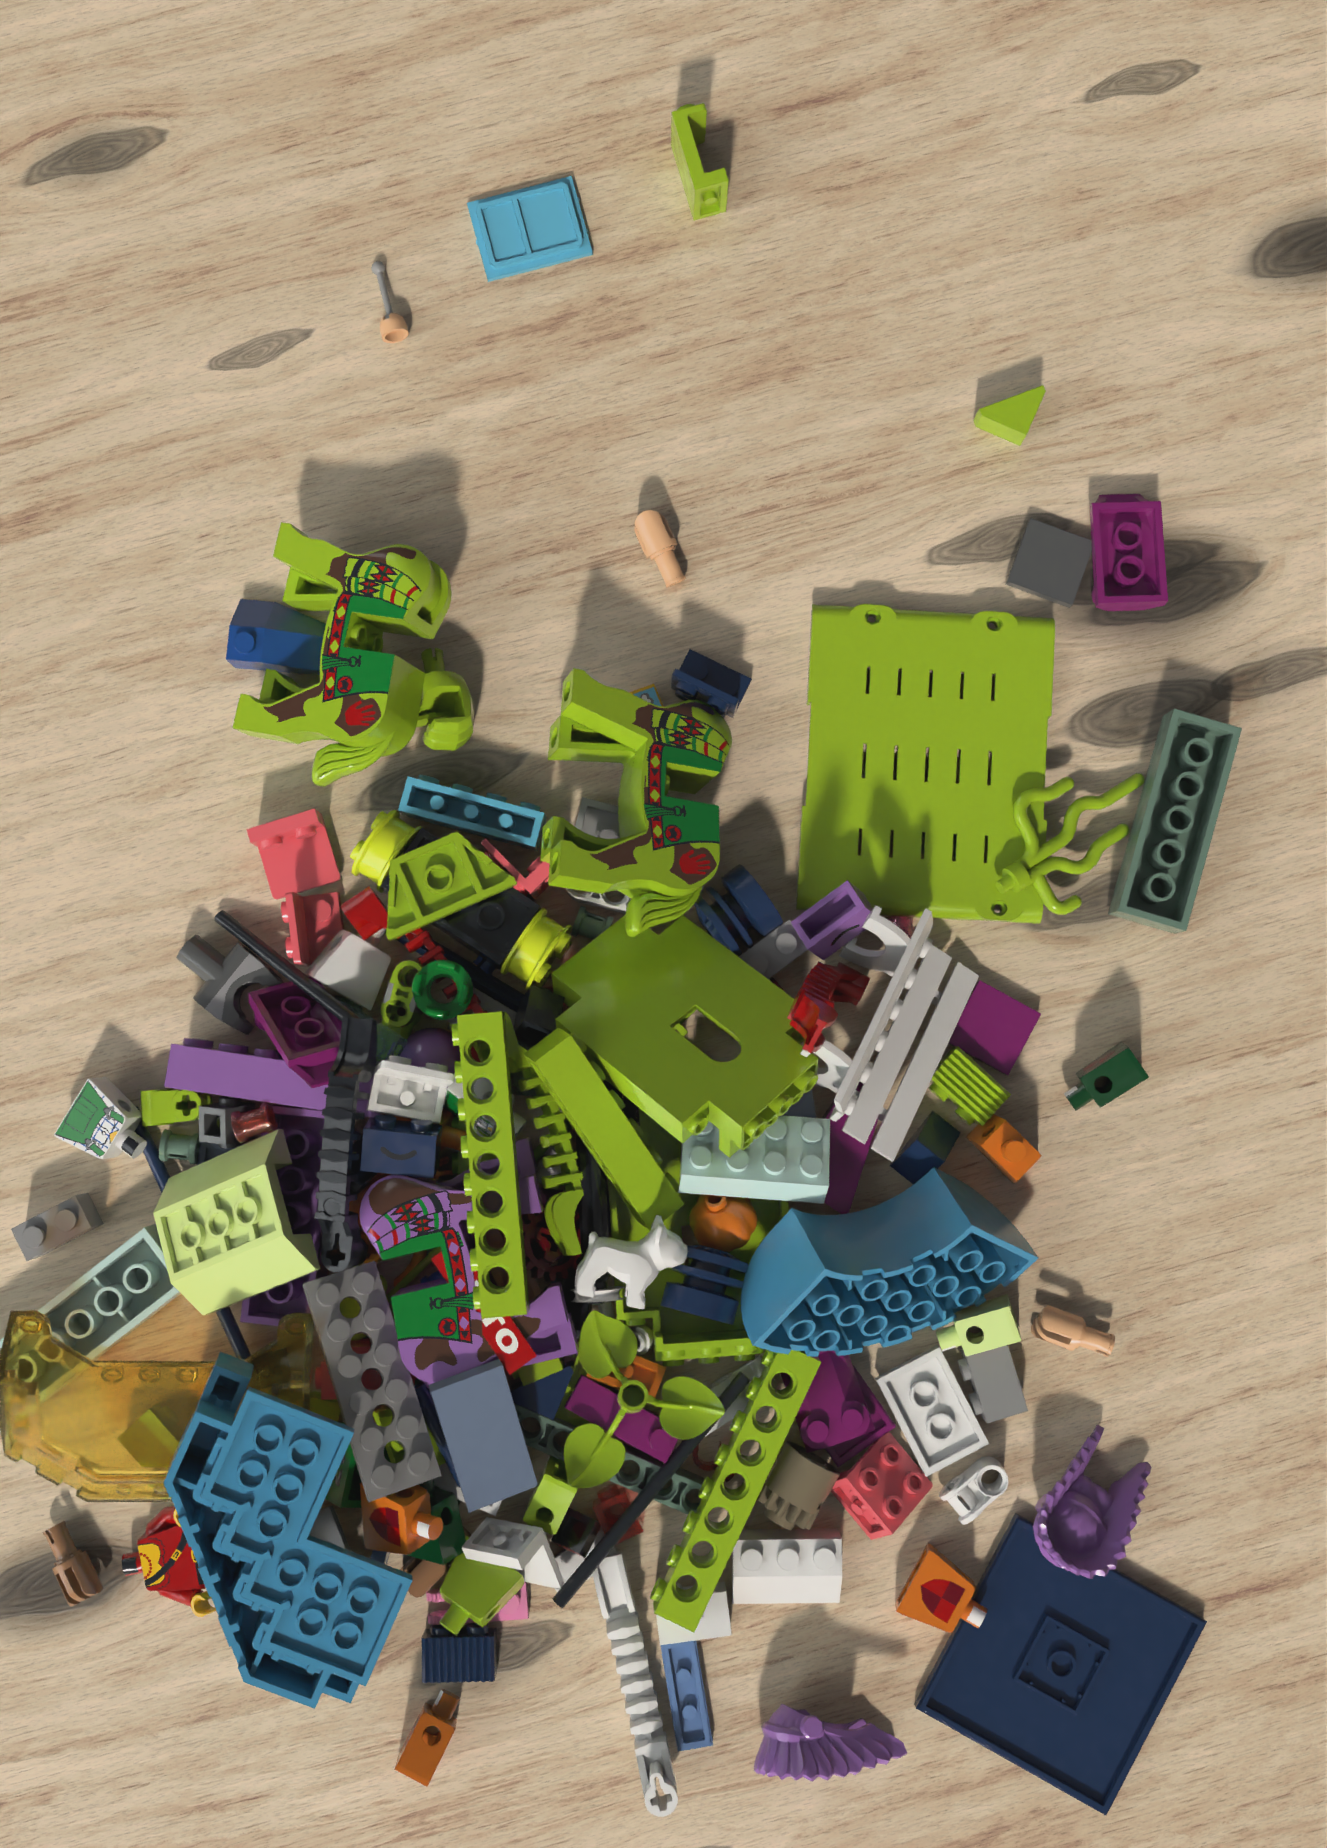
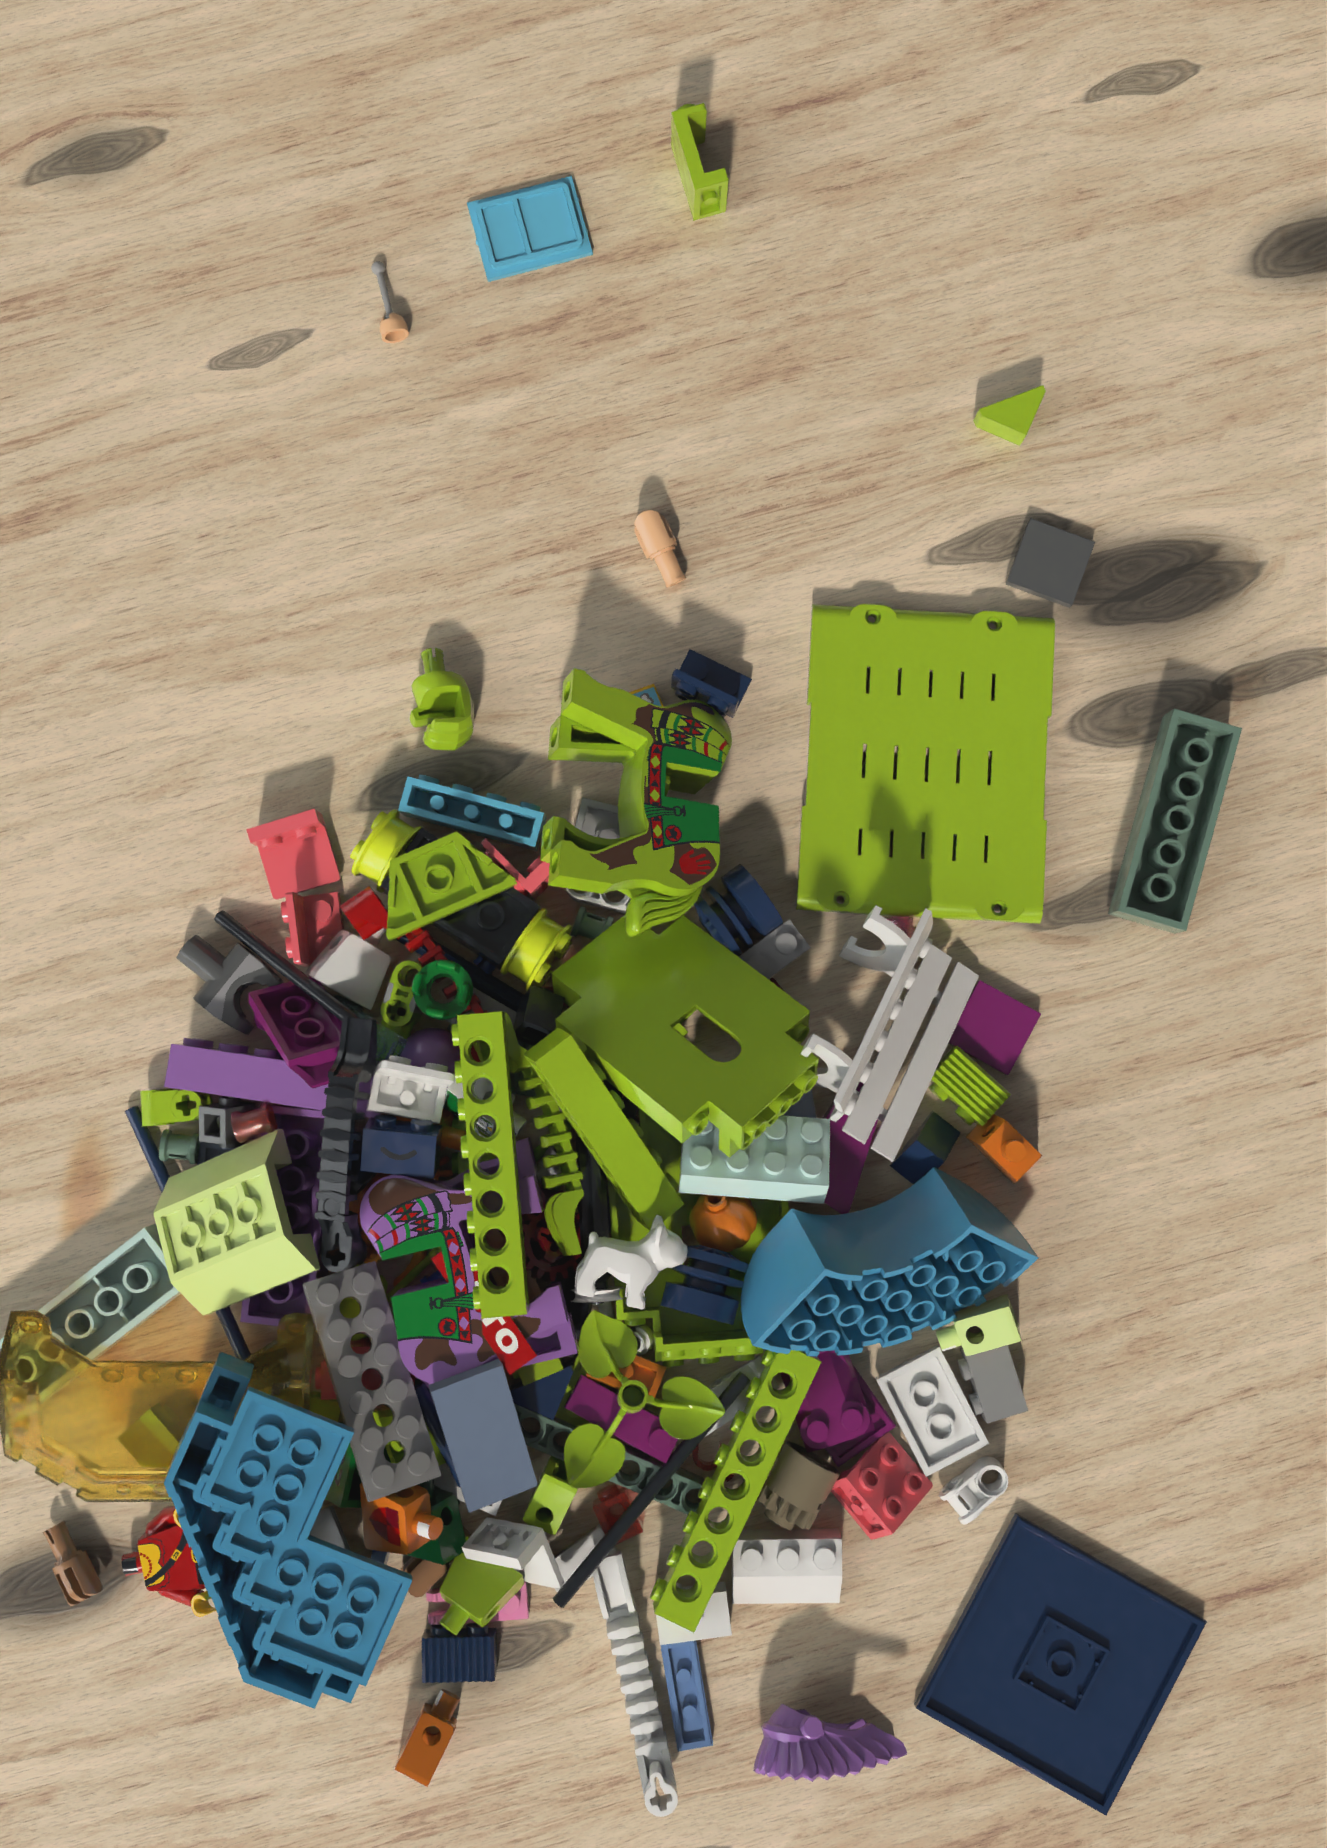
light grey brick [11,1193,104,1261] -> none
torso [54,1077,147,1160] -> none
blue wedge [226,599,326,675] -> none
lime animal [232,522,452,787] -> none
black plate [551,1508,602,1558] -> none
red piece [787,961,870,1053] -> none
medium lavender brick [791,880,873,961] -> none
orange torso [895,1543,988,1633] -> none
lime plant [995,773,1145,915] -> none
light nougat arm [1031,1305,1115,1357] -> none
medium lavender piece [1033,1425,1152,1579] -> none
dark green torso [1064,1041,1149,1111] -> none
magenta slope [1090,494,1168,611] -> none

